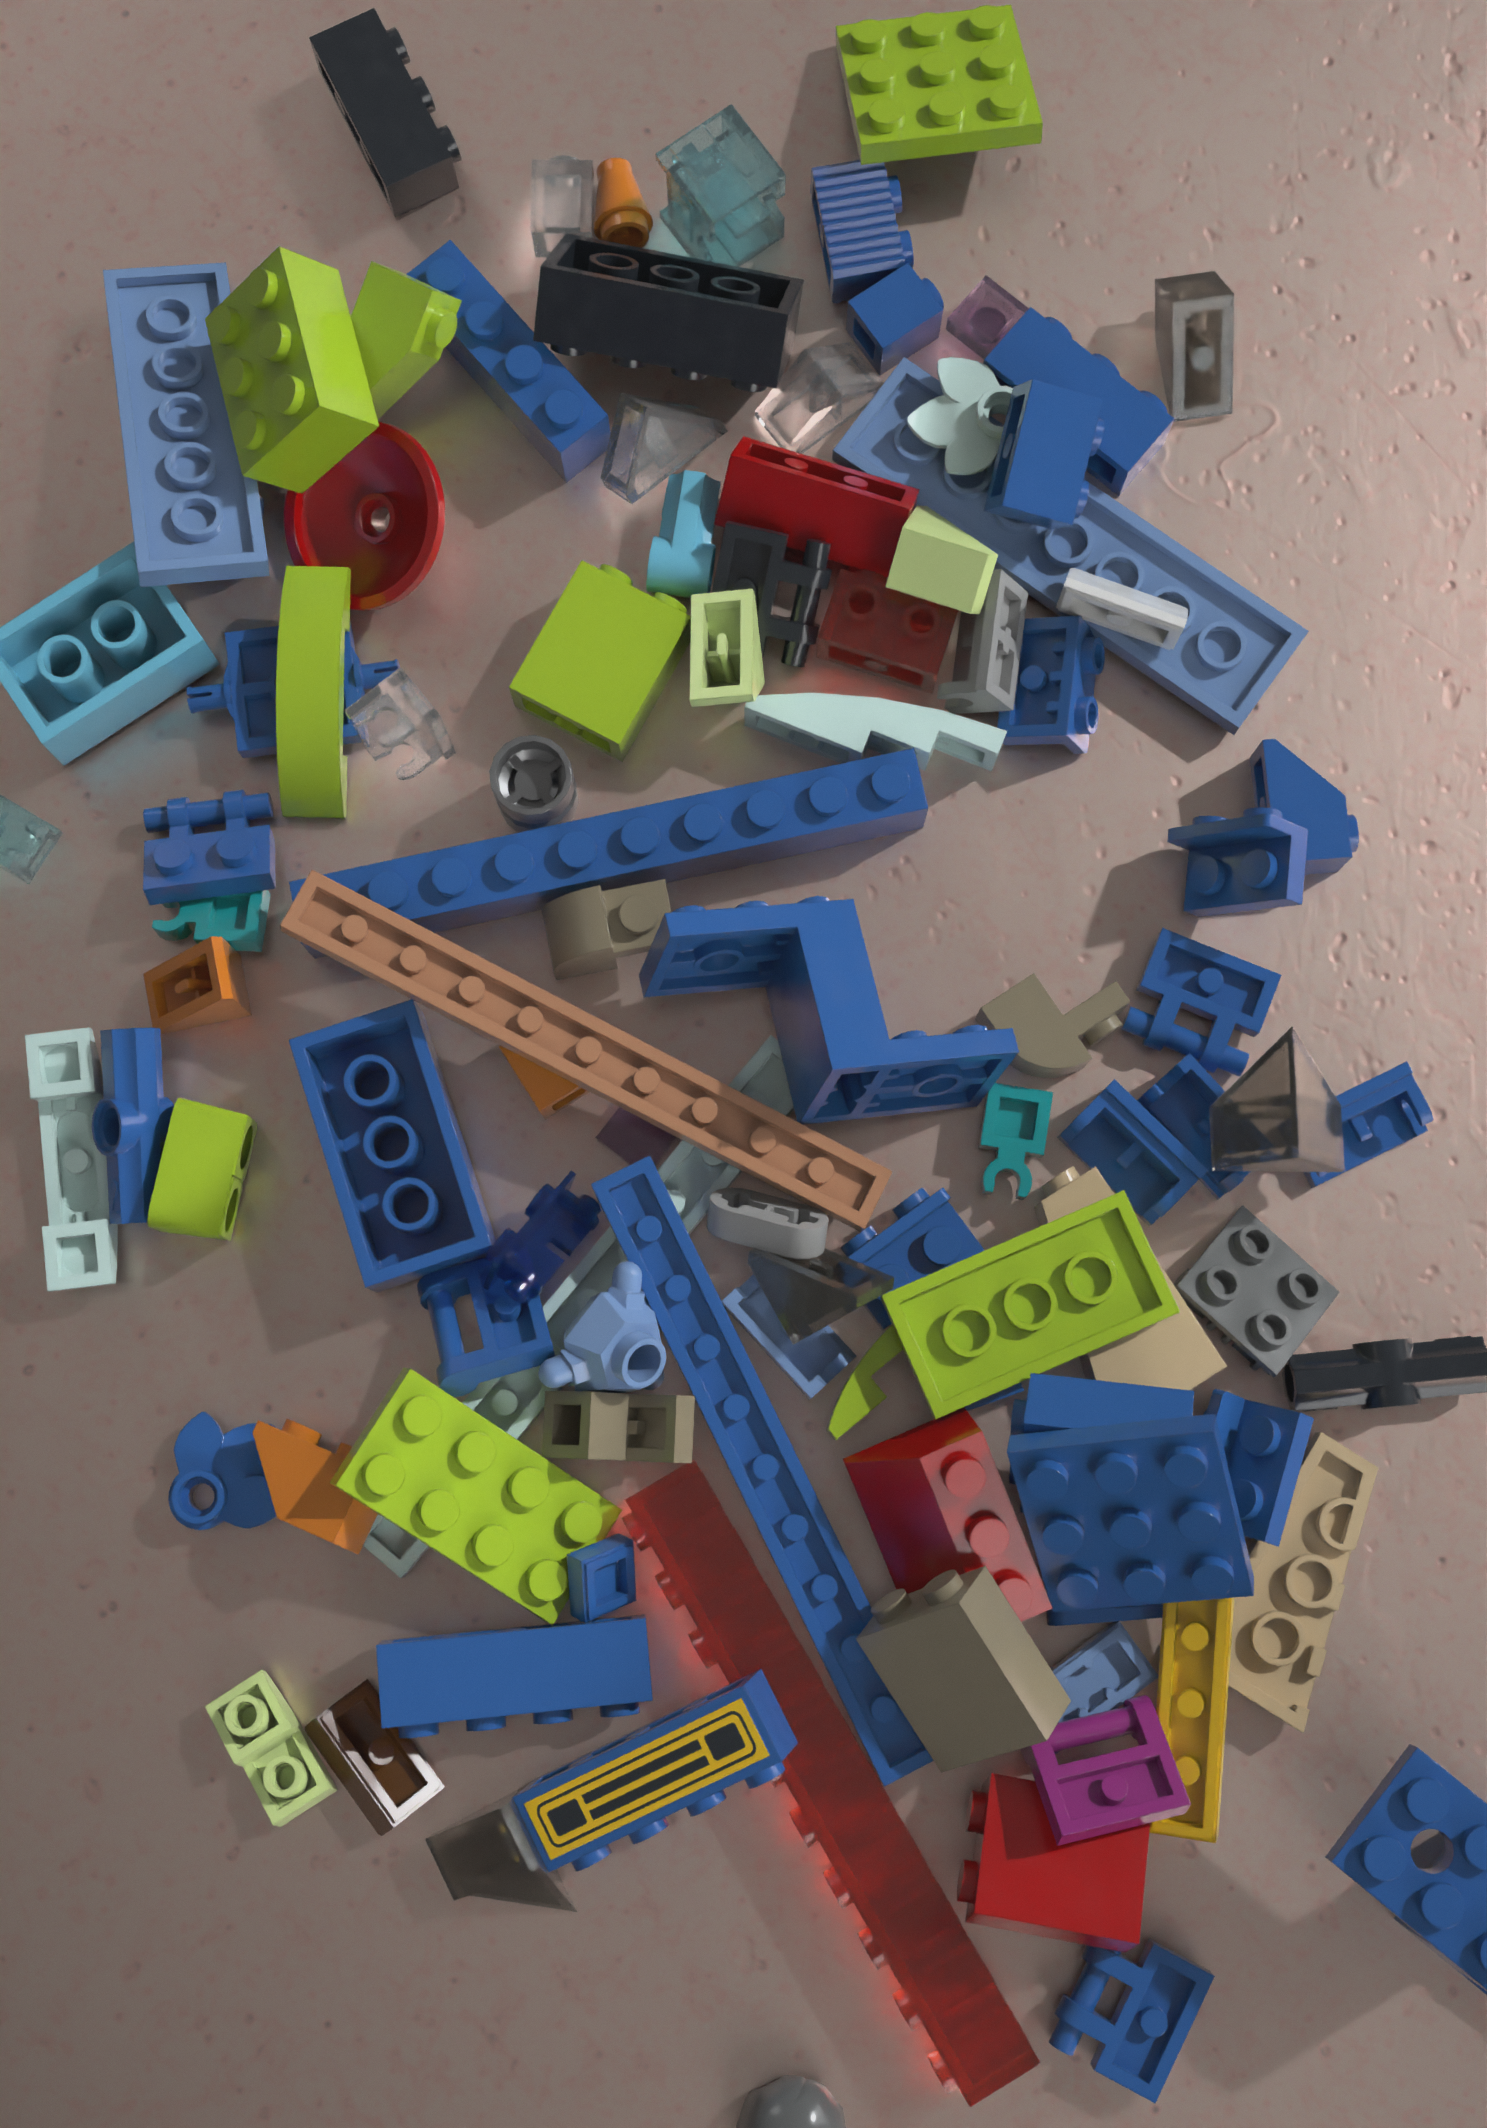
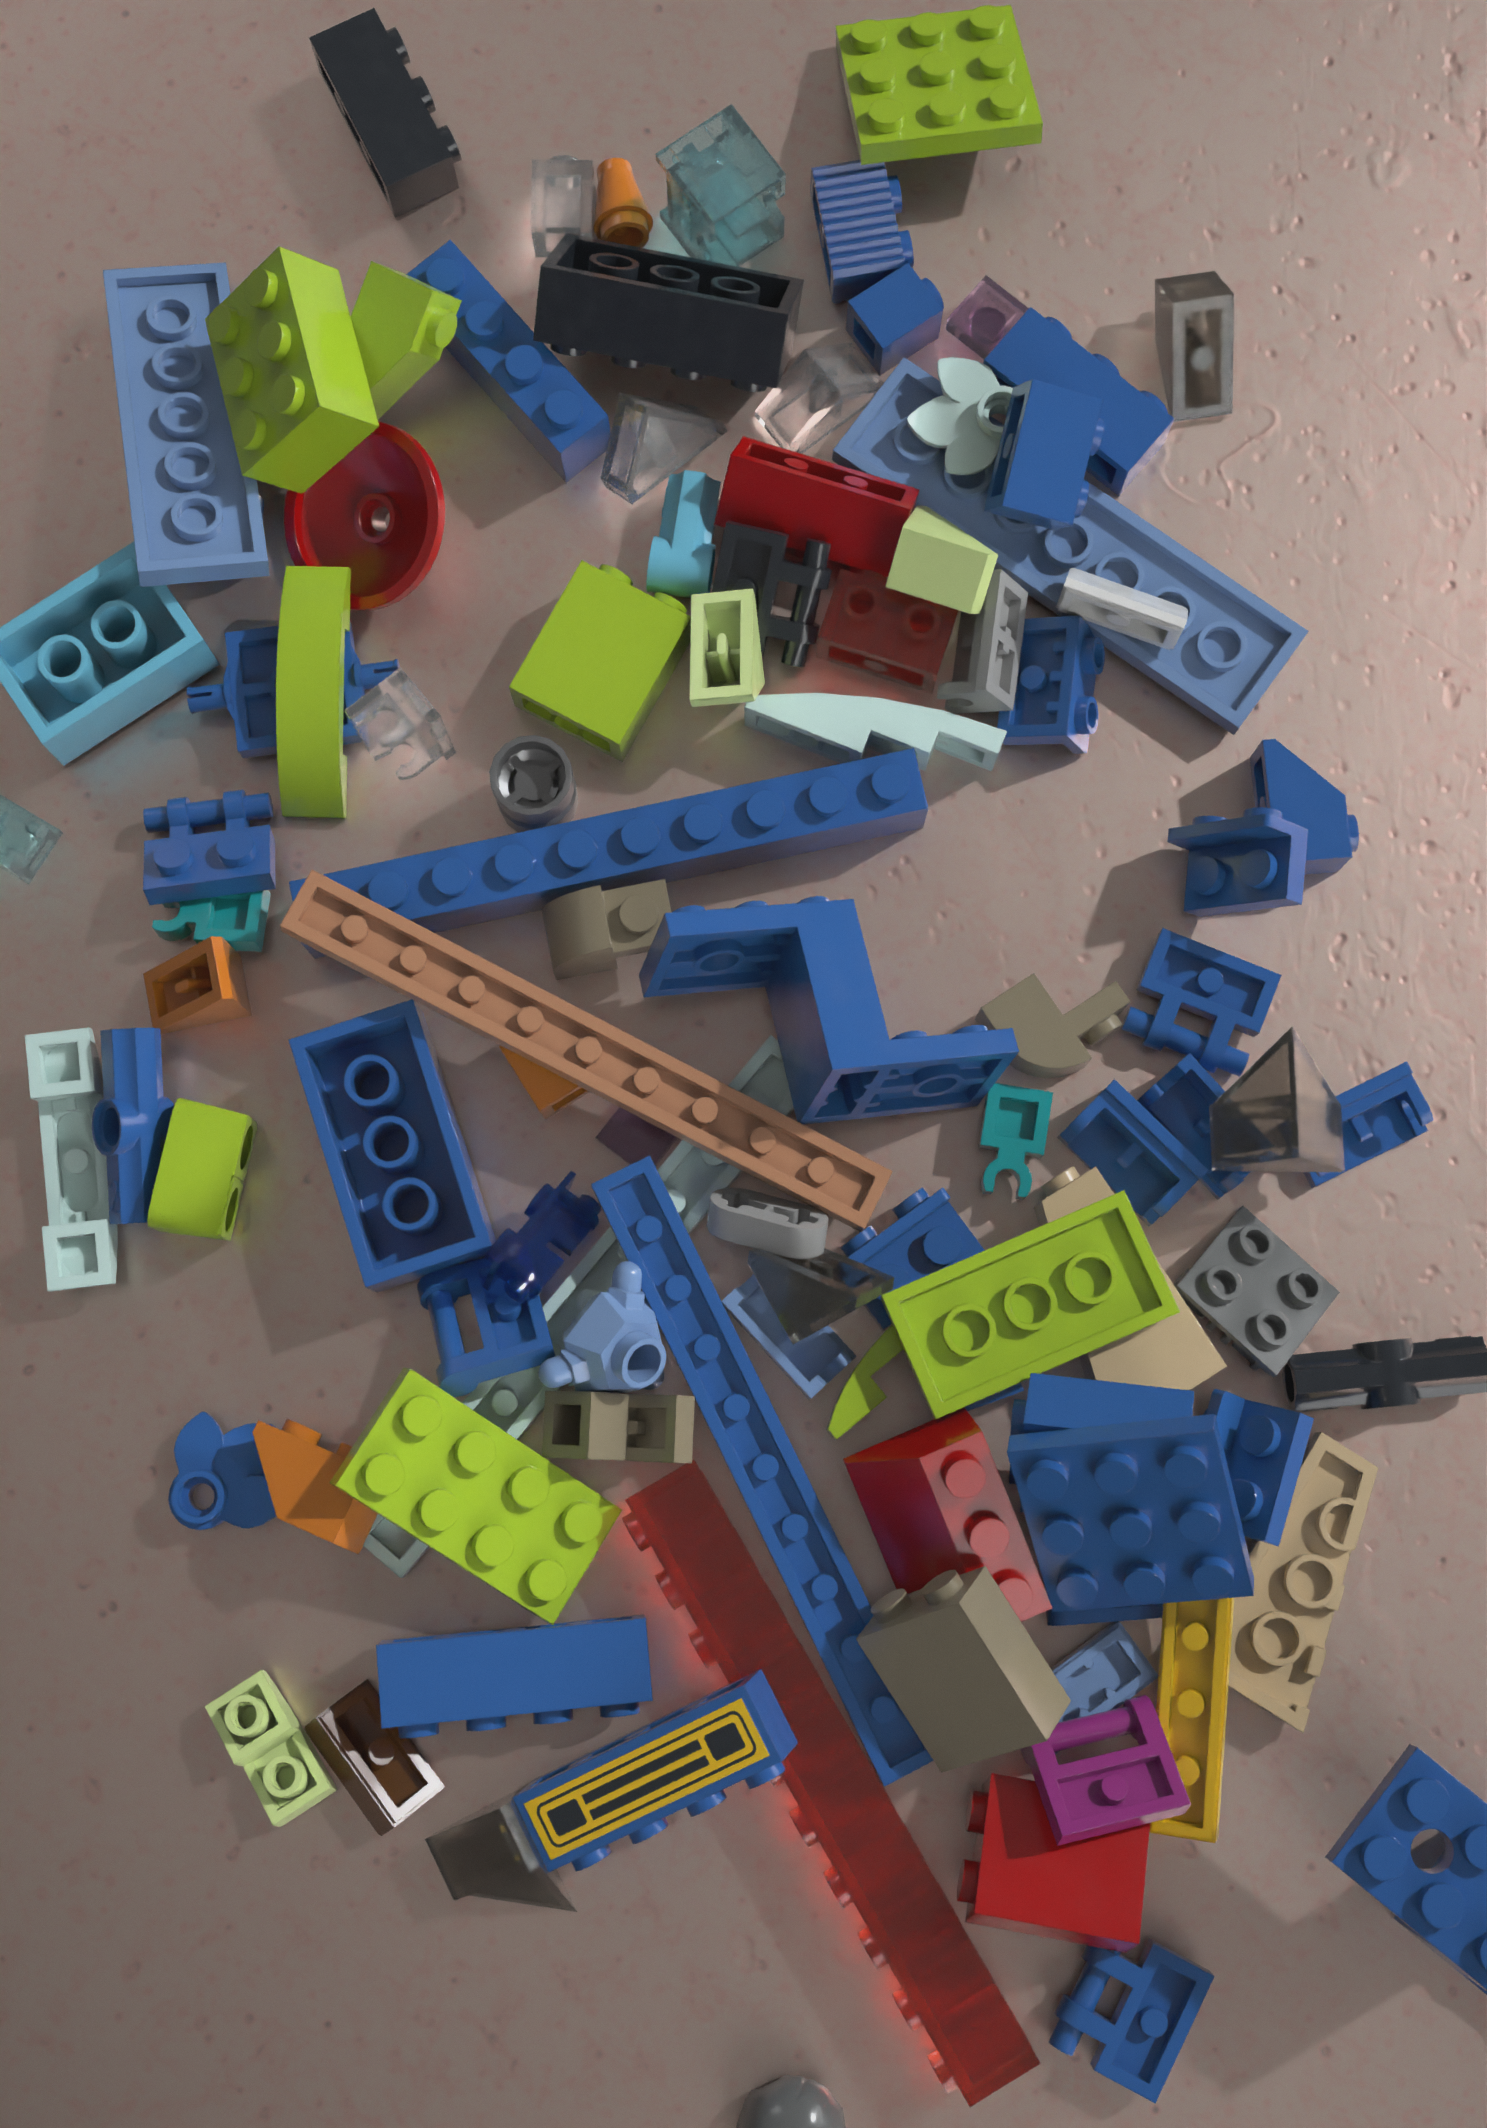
blue tile [567,1533,636,1623] -> none

